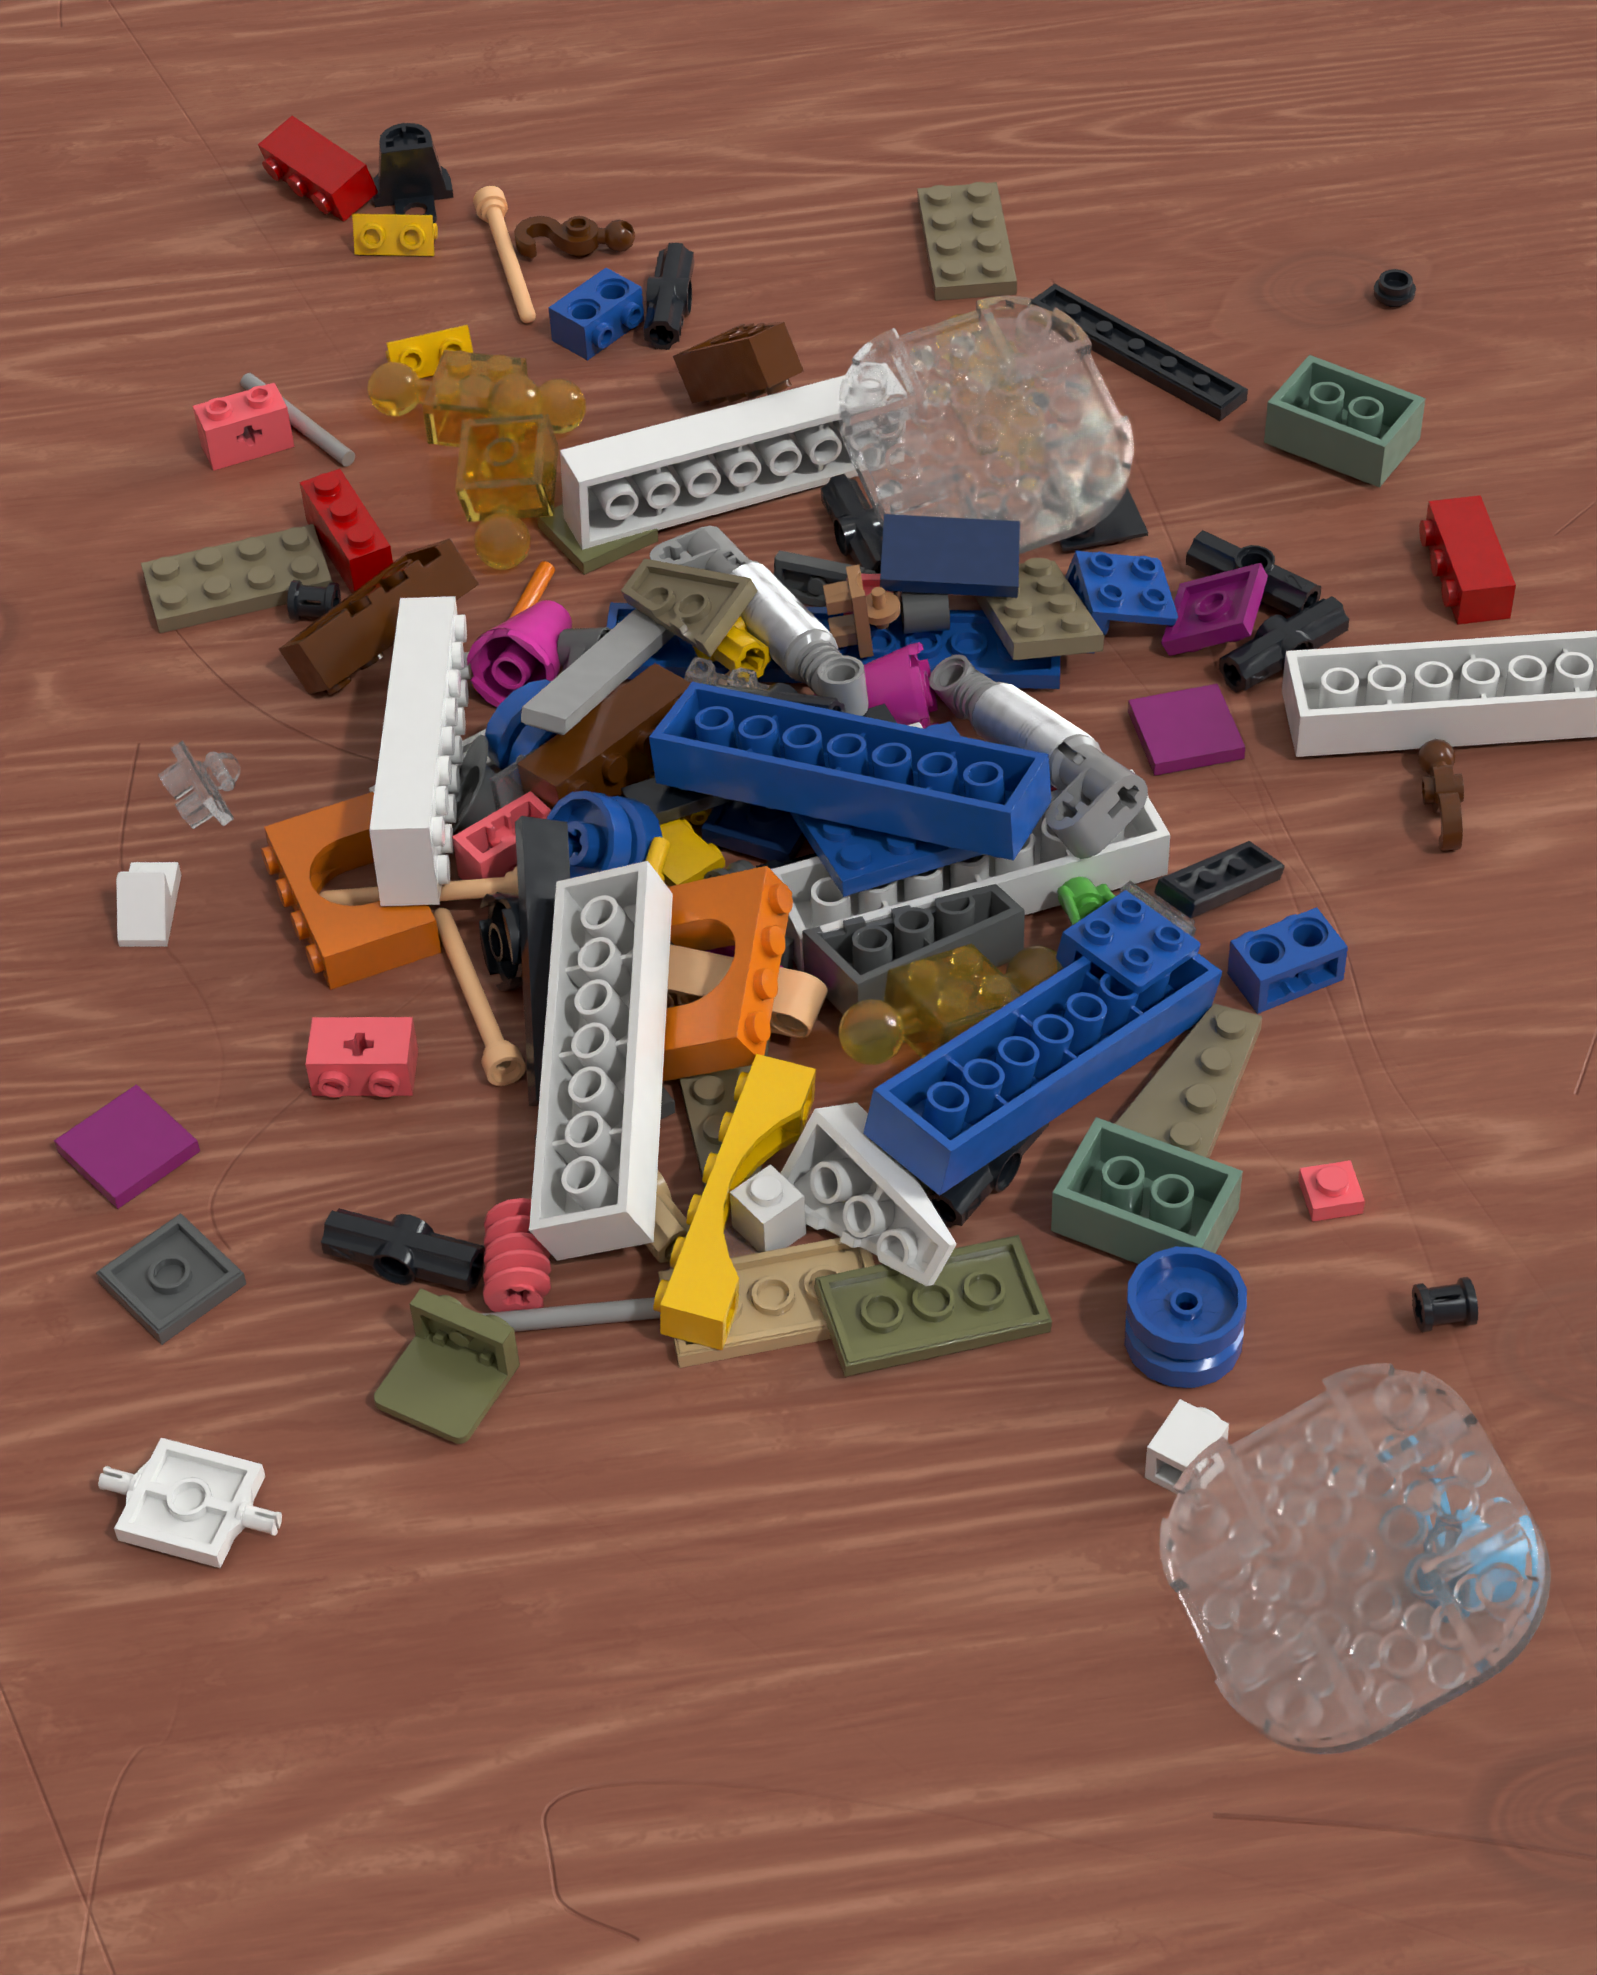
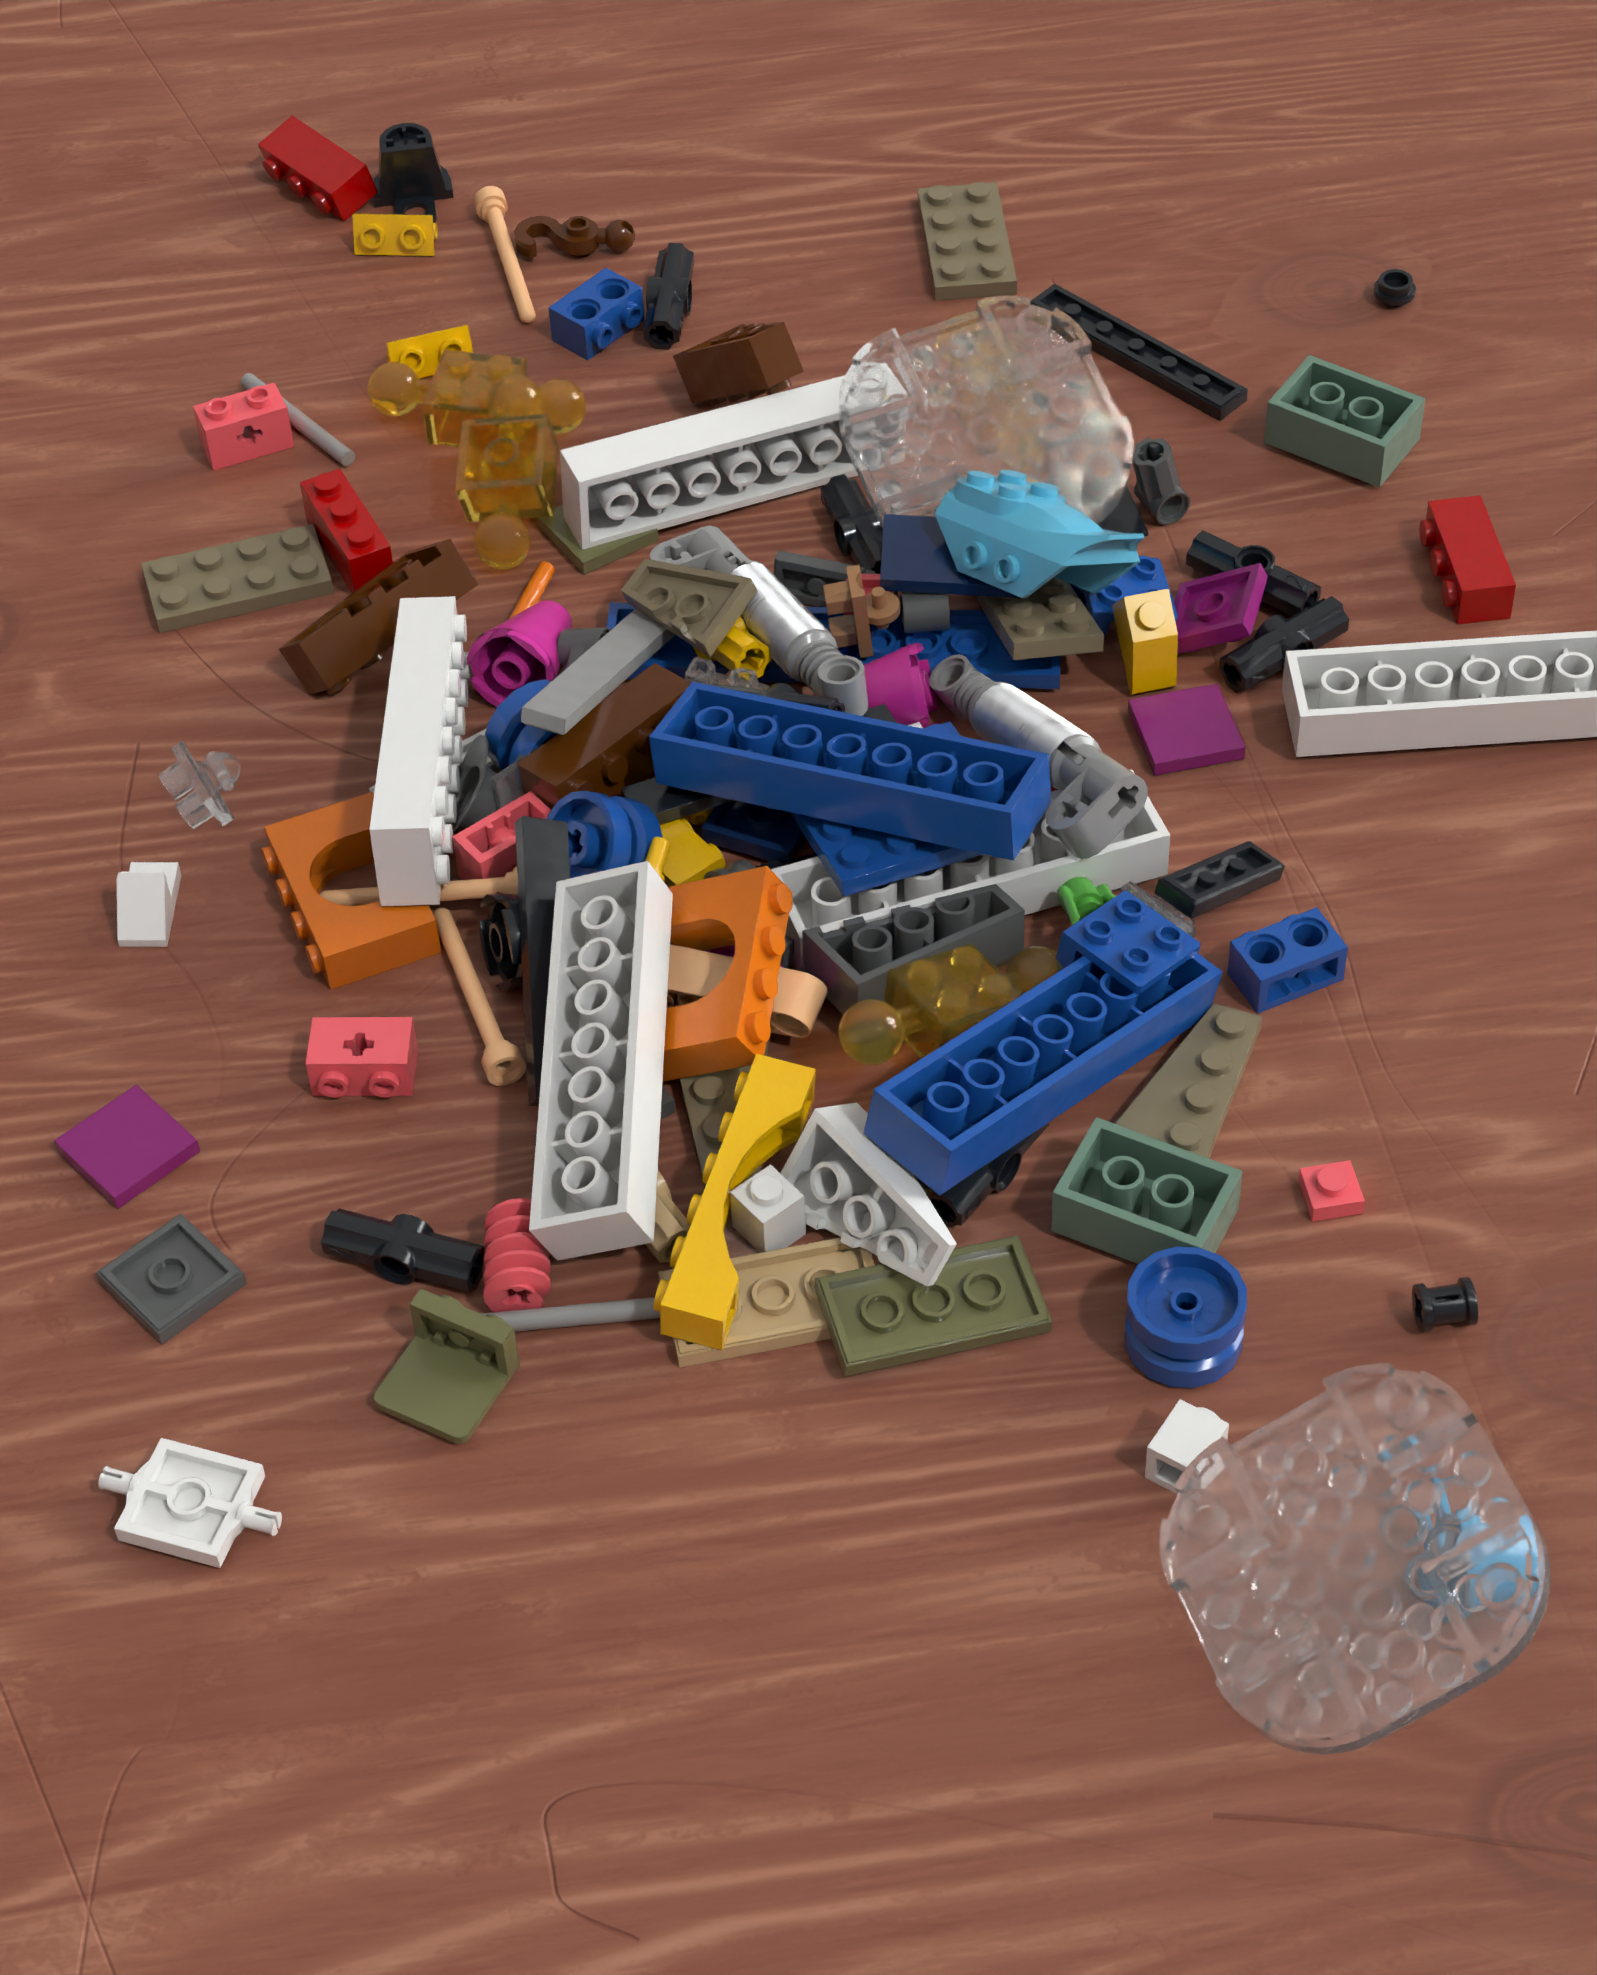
black bush [287,580,341,621] -> none
reddish brown piece [1418,739,1464,851] -> none
none -> medium azure slope [935,470,1144,598]
none -> yellow slope [1112,589,1178,695]
none -> dark grey piece [1131,437,1190,525]

